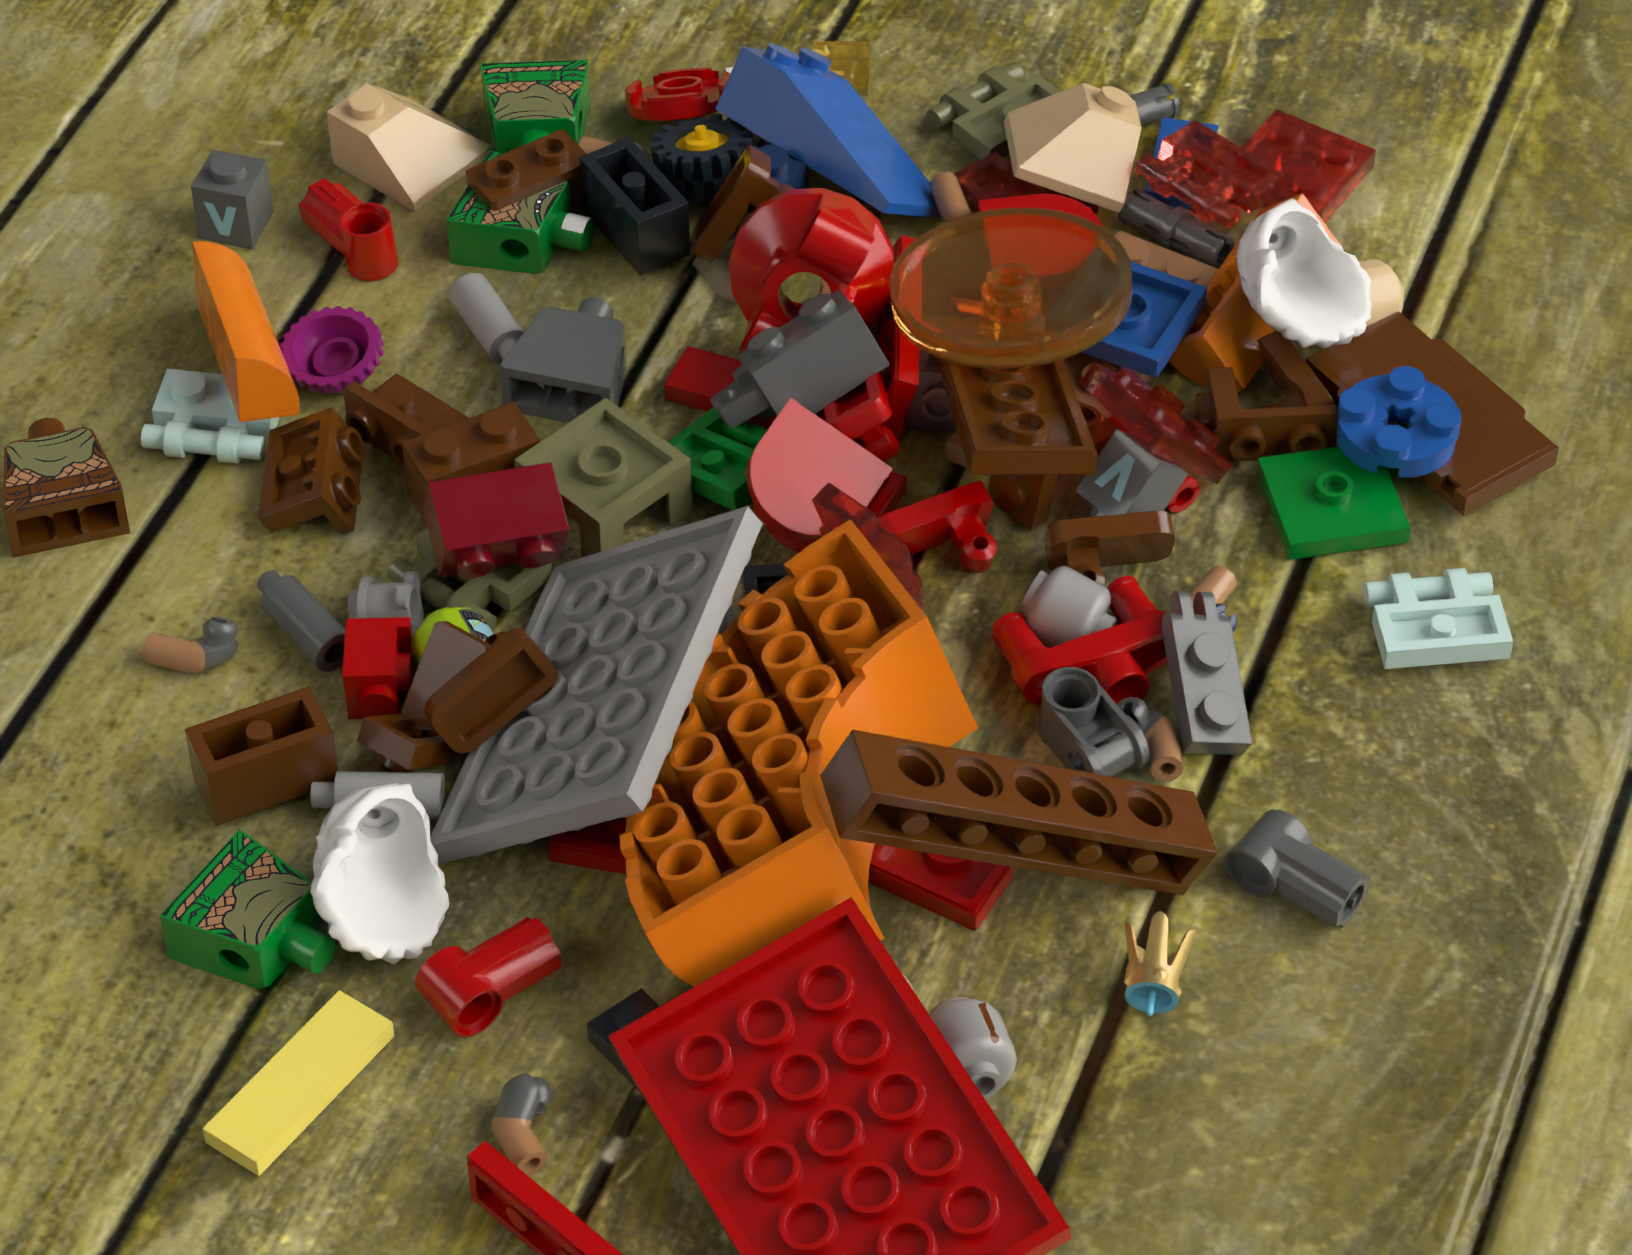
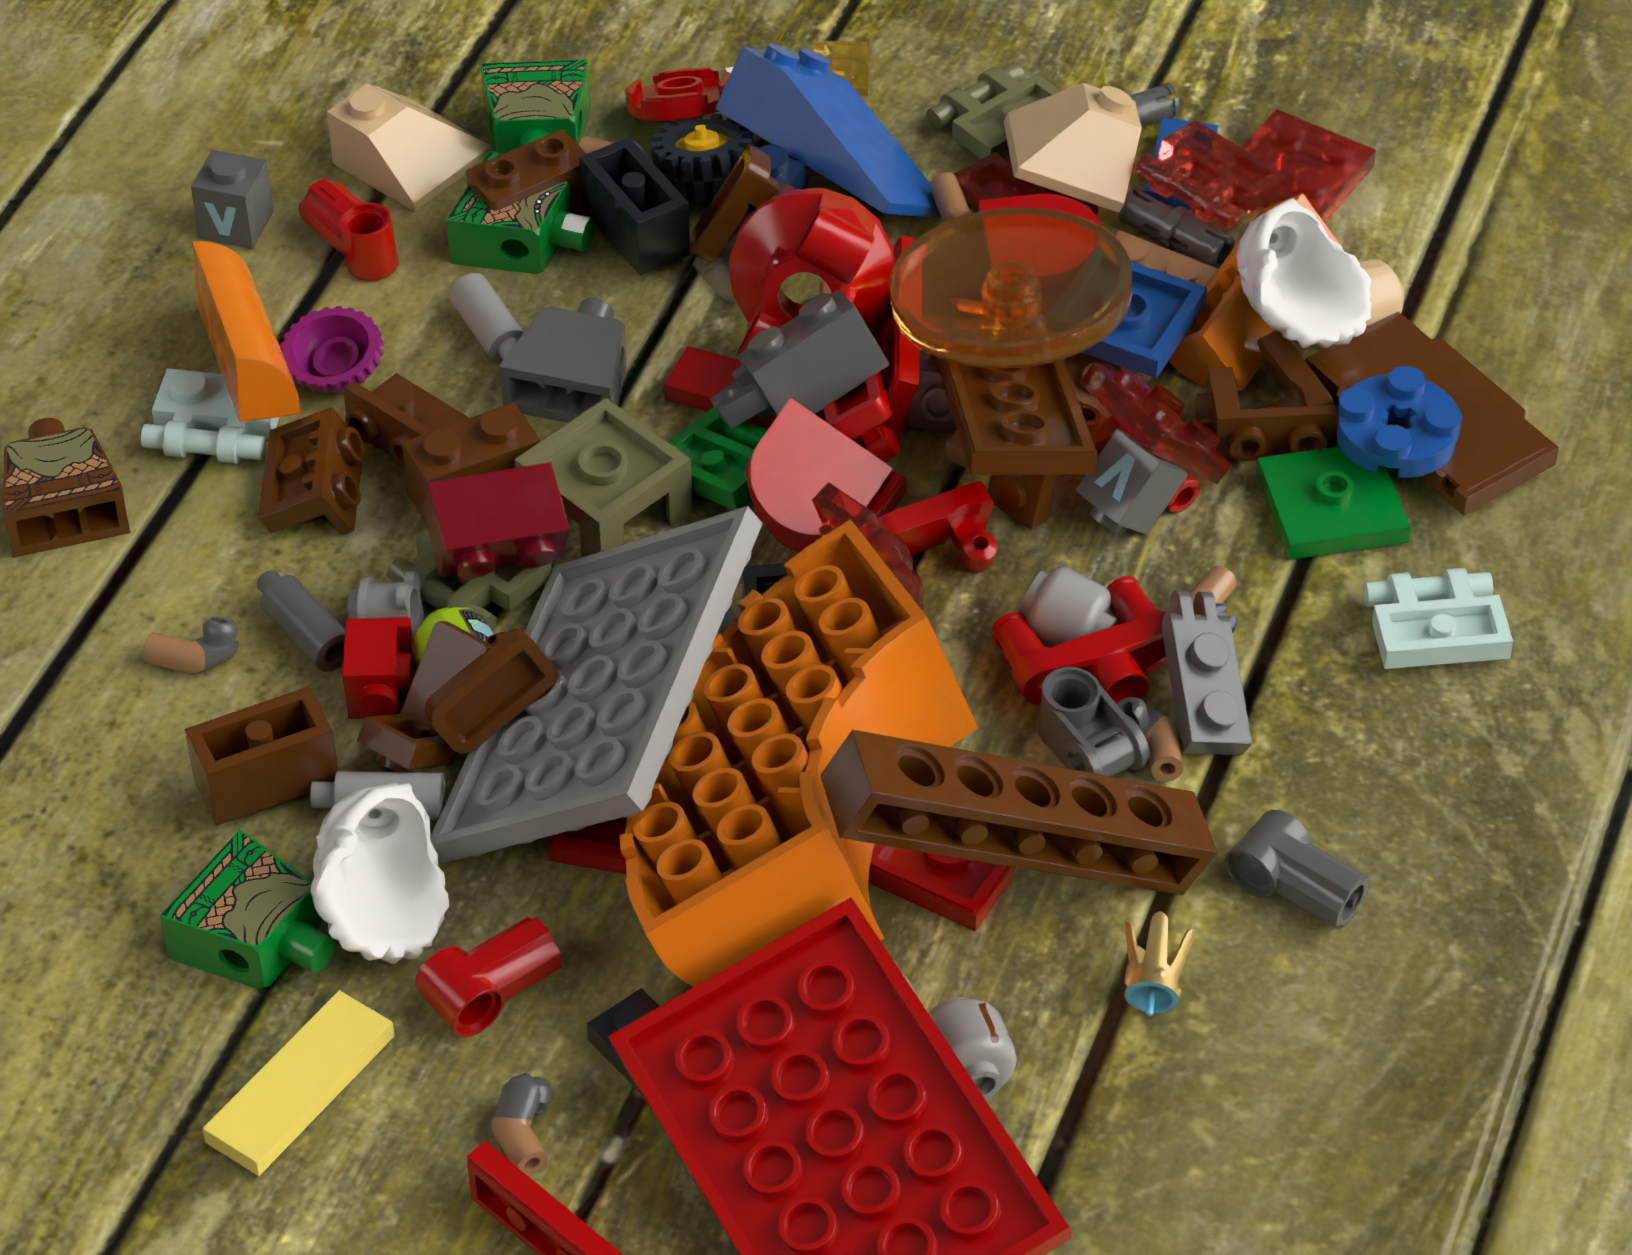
reddish brown piece [1045,511,1175,586] -> none

